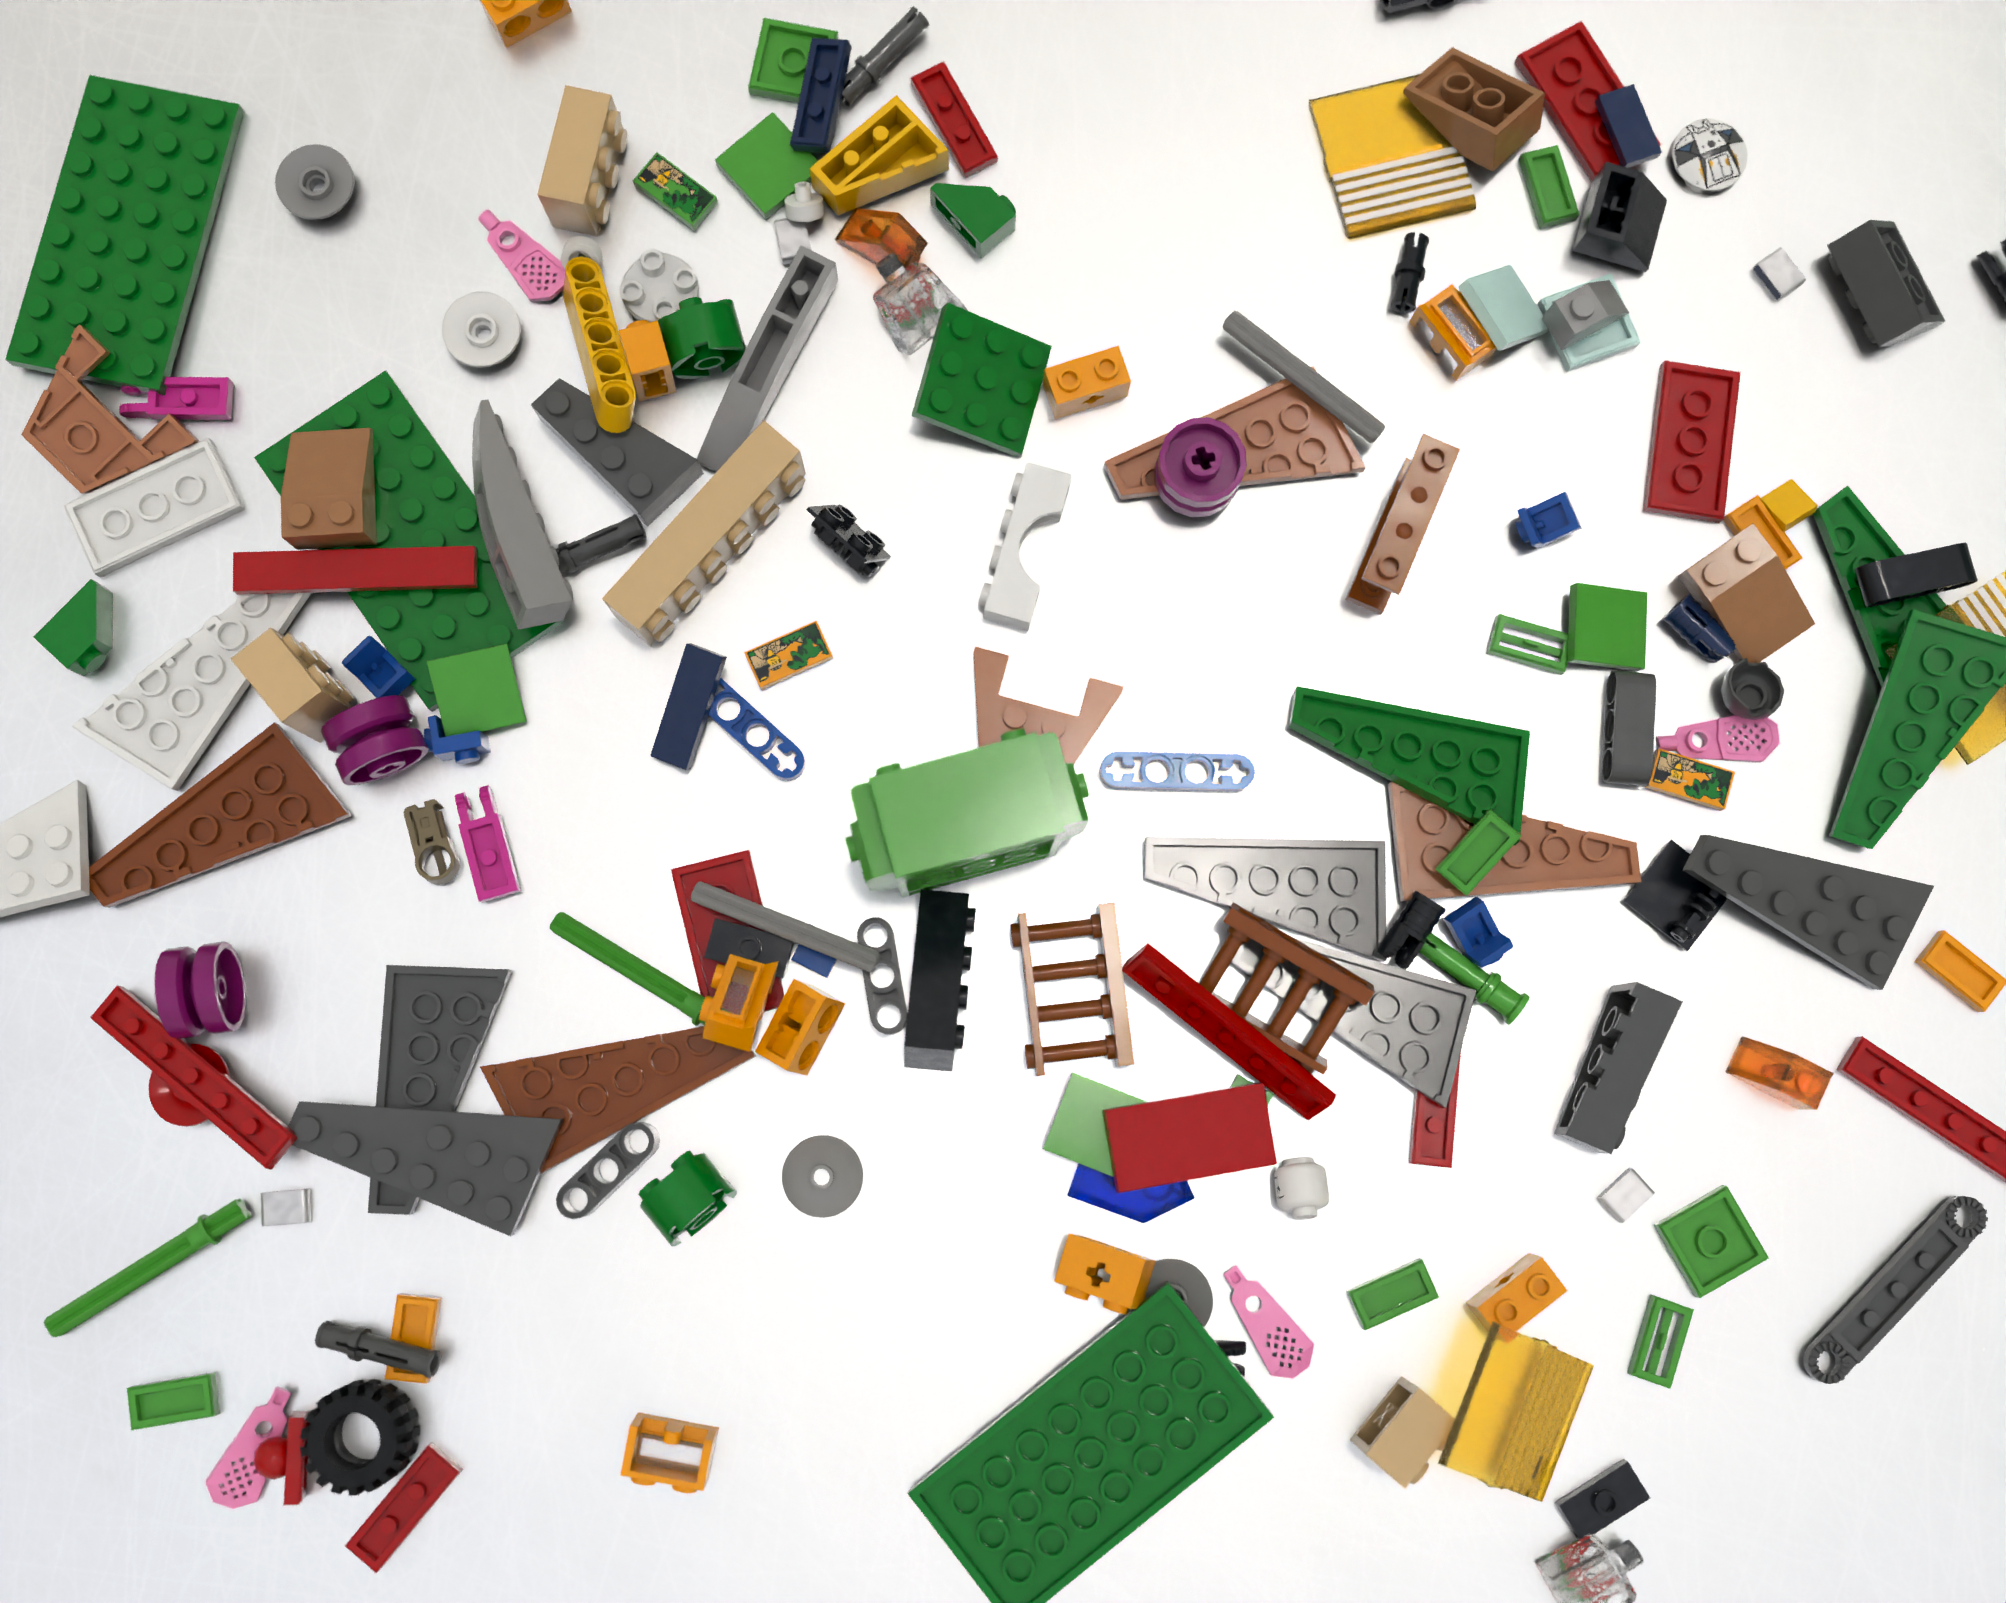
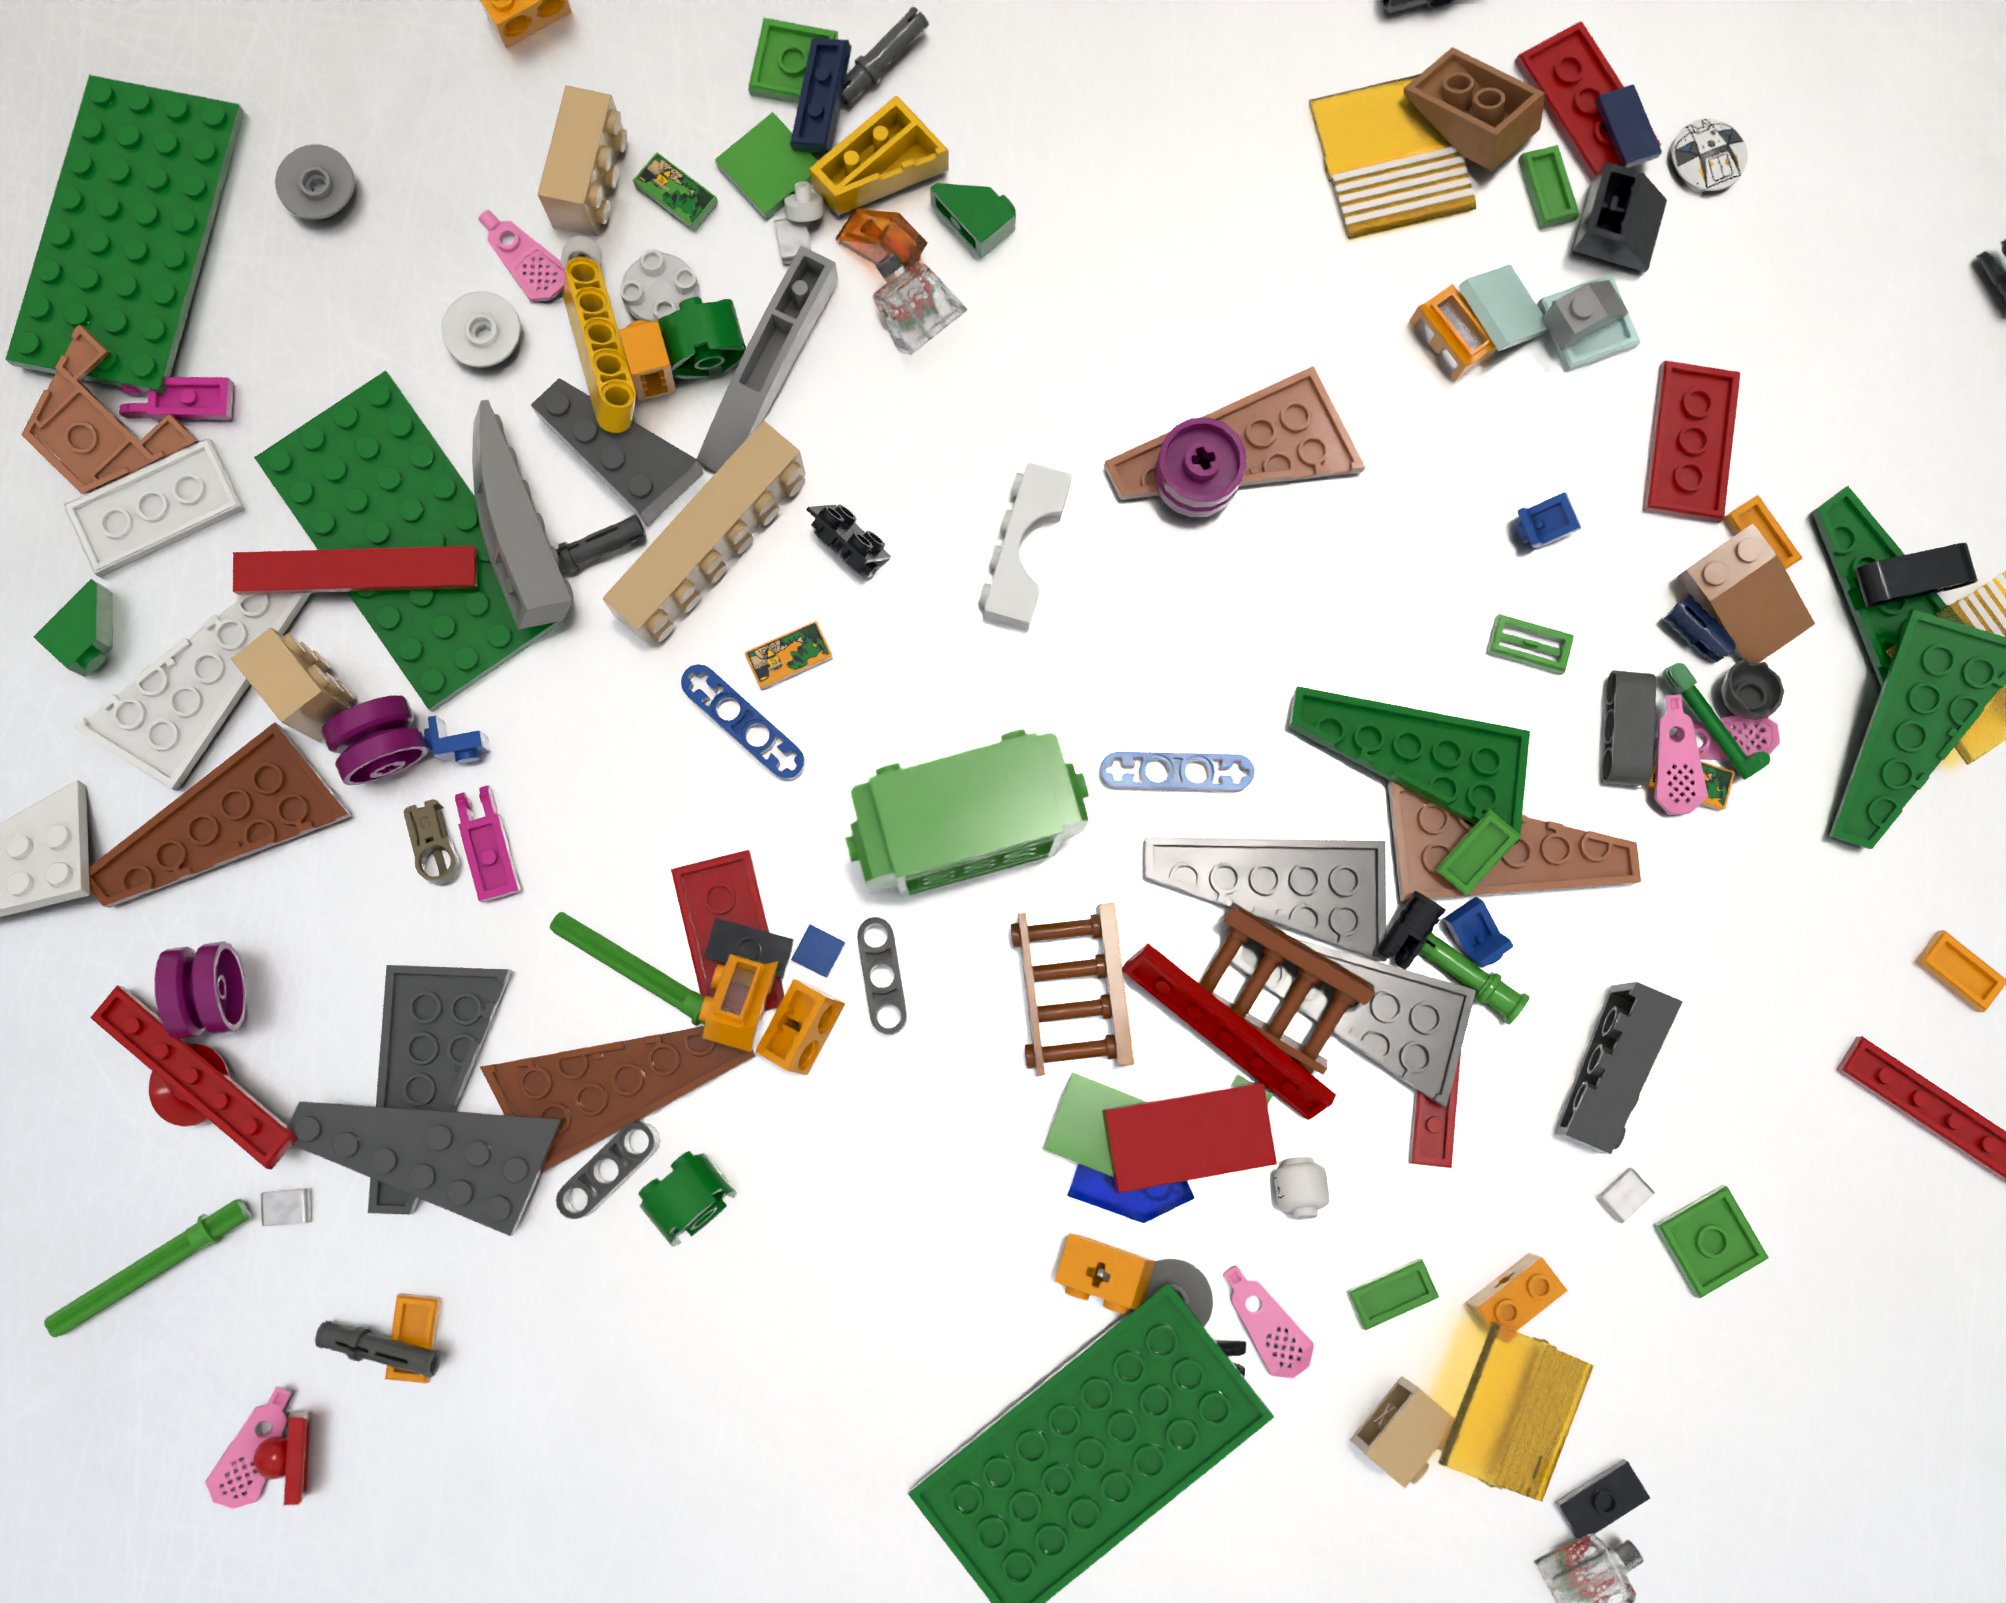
bright green tile [127,1372,220,1430] -> none
medium nougat slope [280,428,377,550] -> none
black tyre [300,1379,420,1496] -> none
blue bracket [342,636,415,698] -> none
red tile [345,1442,463,1573] -> none
bright green tile [426,643,526,737] -> none
light orange window [620,1412,719,1493] -> none
dark blue tile [650,643,727,770] -> none
light grey axle [691,882,880,972] -> none
light grey dish [782,1135,863,1218] -> none
black wedge [904,889,976,1072] -> none
red tile [910,61,998,179] -> none
green plate [911,303,1052,457] -> none
nougat wing [973,646,1124,765] -> none
light orange brick [1042,345,1131,420] -> none
light grey axle [1223,310,1385,443] -> none
fence [1345,433,1460,615] -> none
black pin [1391,232,1429,313] -> none
bright green tile [1567,583,1648,671] -> none
black hinge [1623,839,1728,951] -> none
bright green tile [1627,1294,1694,1389] -> none
dark grey wing [1683,835,1934,990] -> none
clear orange slope [1725,1036,1834,1110] -> none
flat silver piece [1752,247,1806,301] -> none
yellow tile [1760,479,1818,532] -> none
dark grey plate [1803,1196,1988,1384] -> none
dark grey slope [1827,220,1946,347] -> none
none -> bright pink piece [1654,694,1708,815]
none -> green hinge [1663,663,1770,780]

